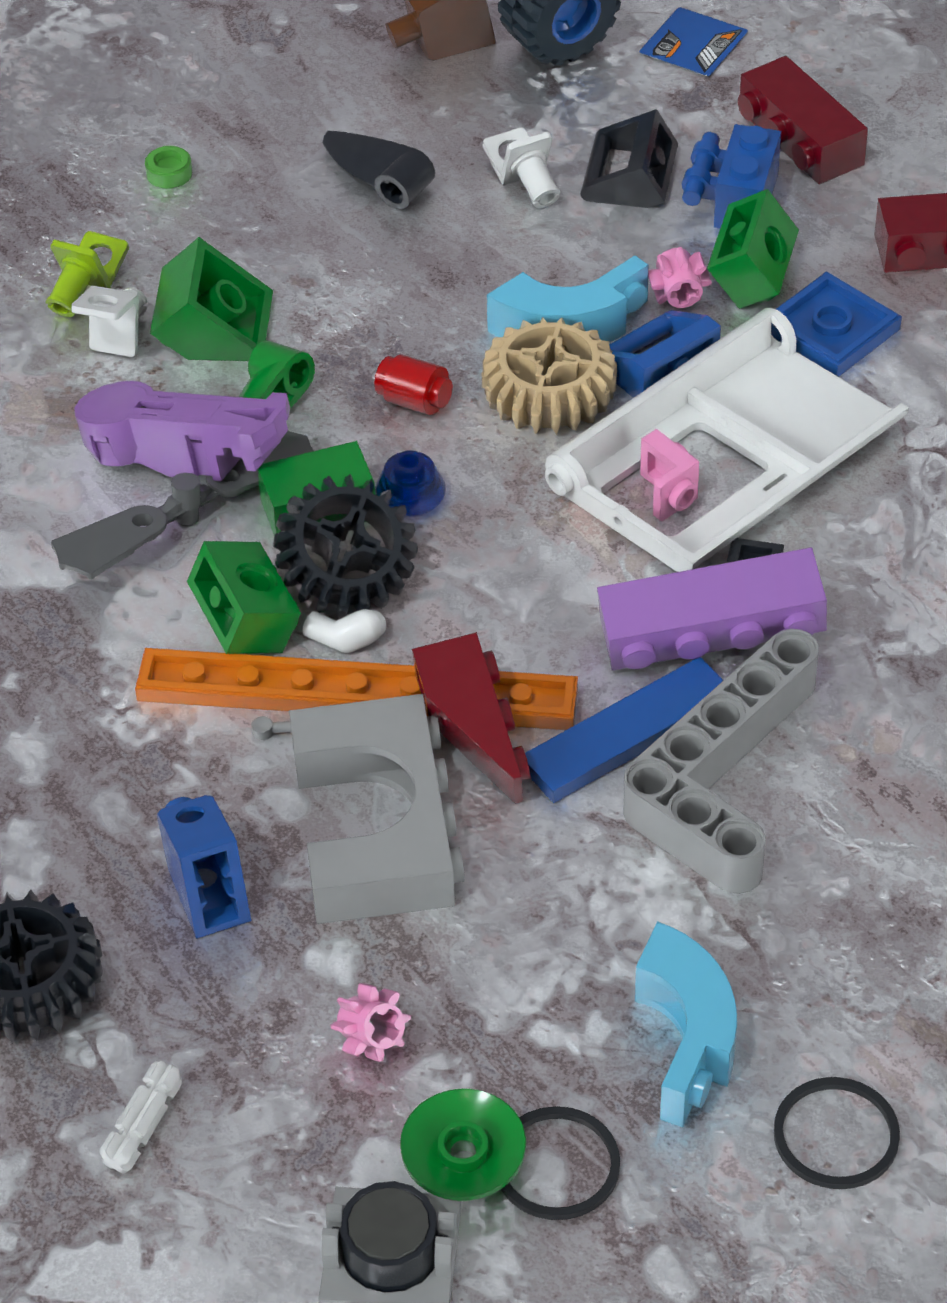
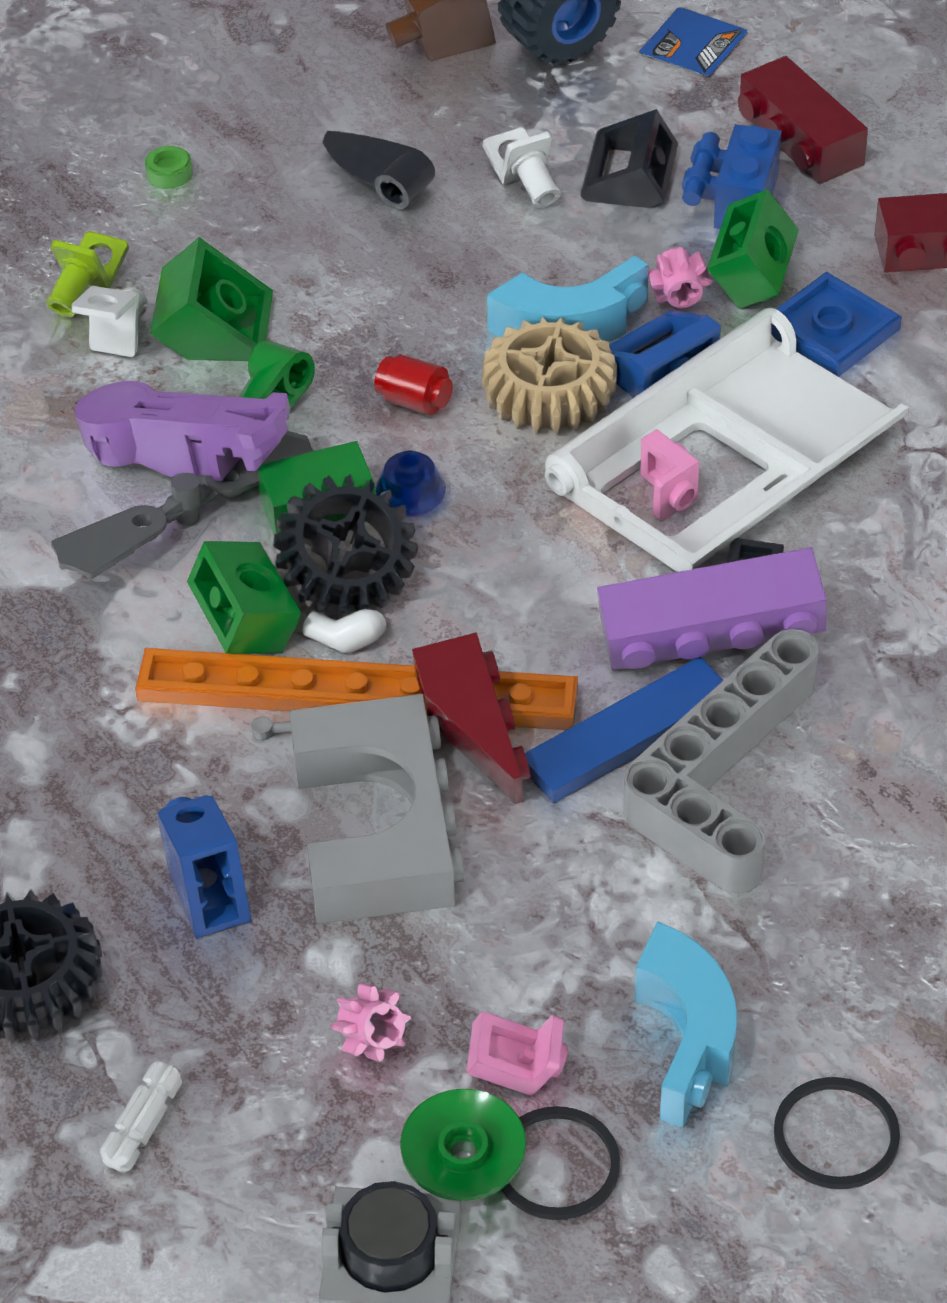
none -> bright pink bracket [466,1011,568,1096]

